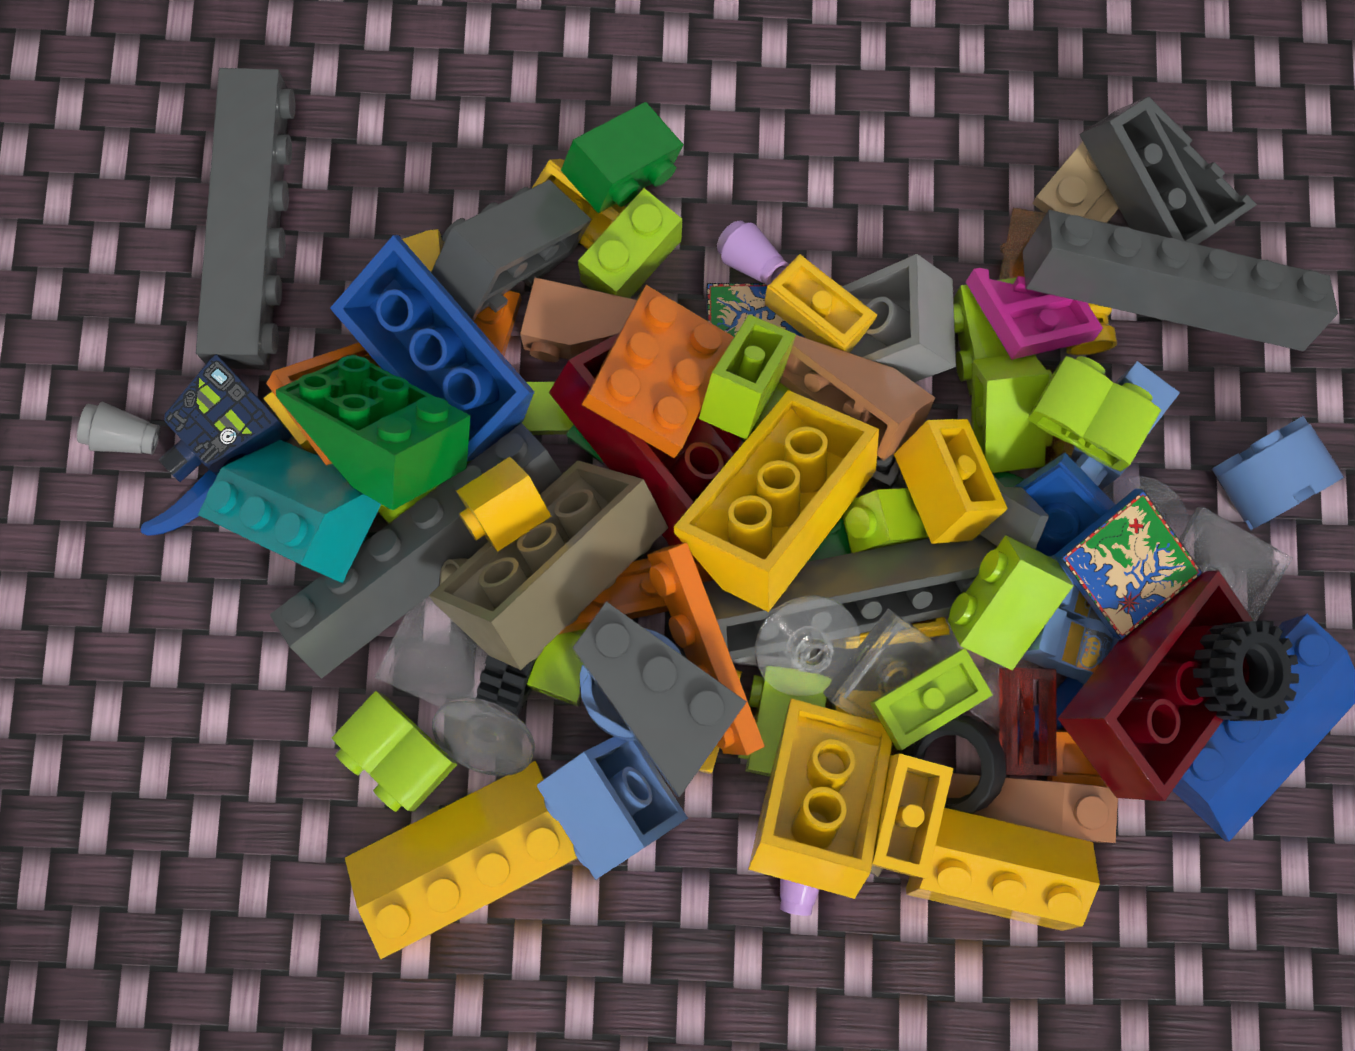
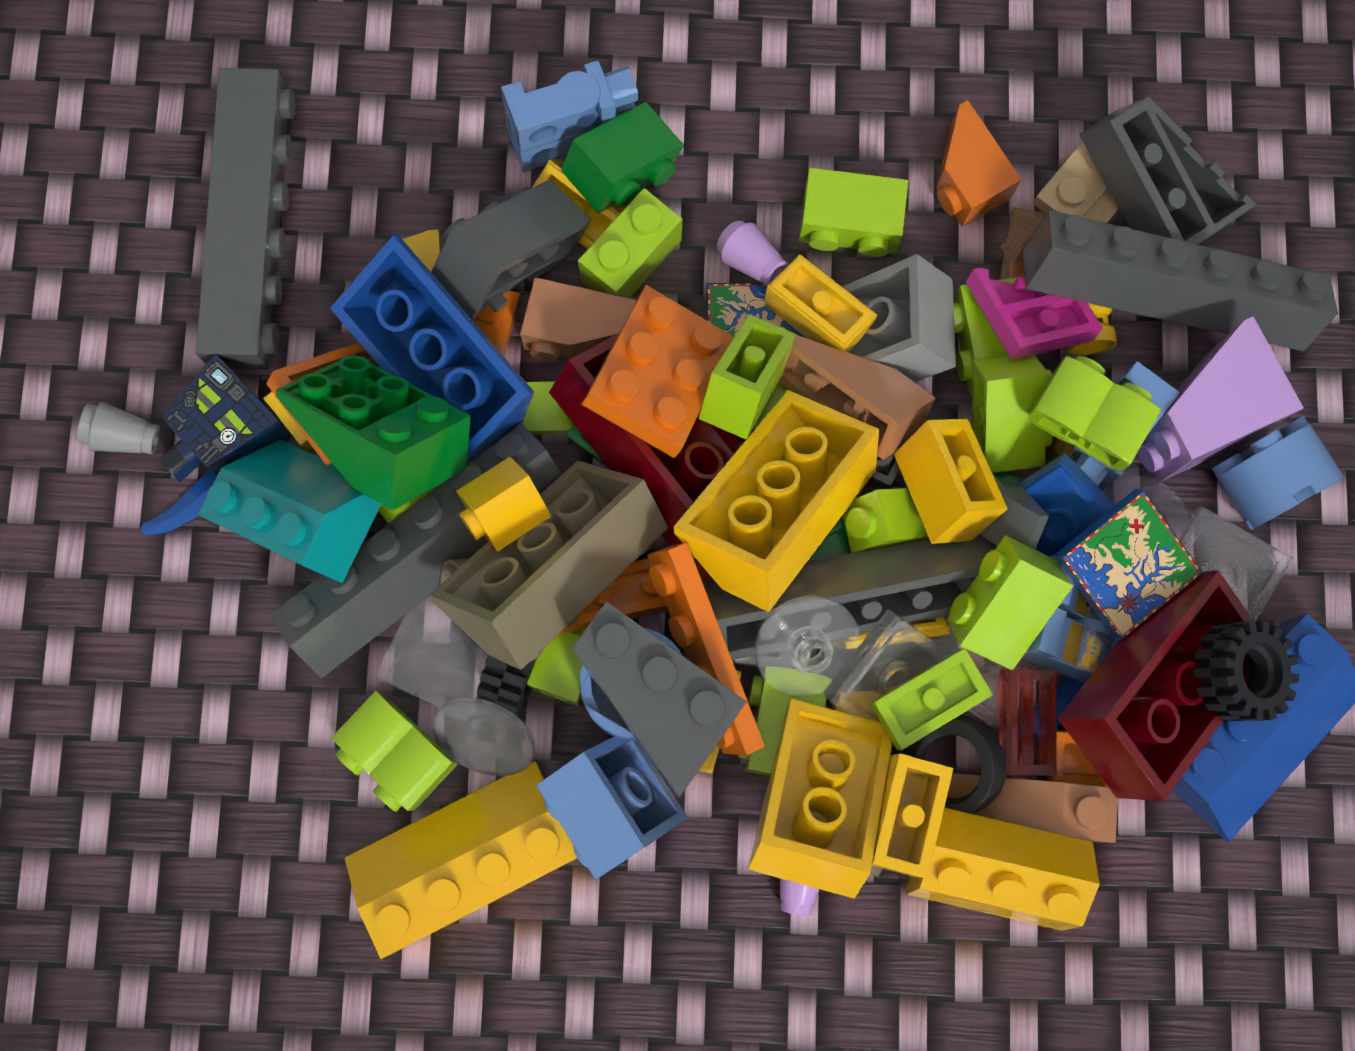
none -> medium blue hips [501,60,638,173]
none -> lime brick [798,168,908,257]
none -> orange slope [936,100,1022,227]
none -> lavender slope [1138,316,1303,482]

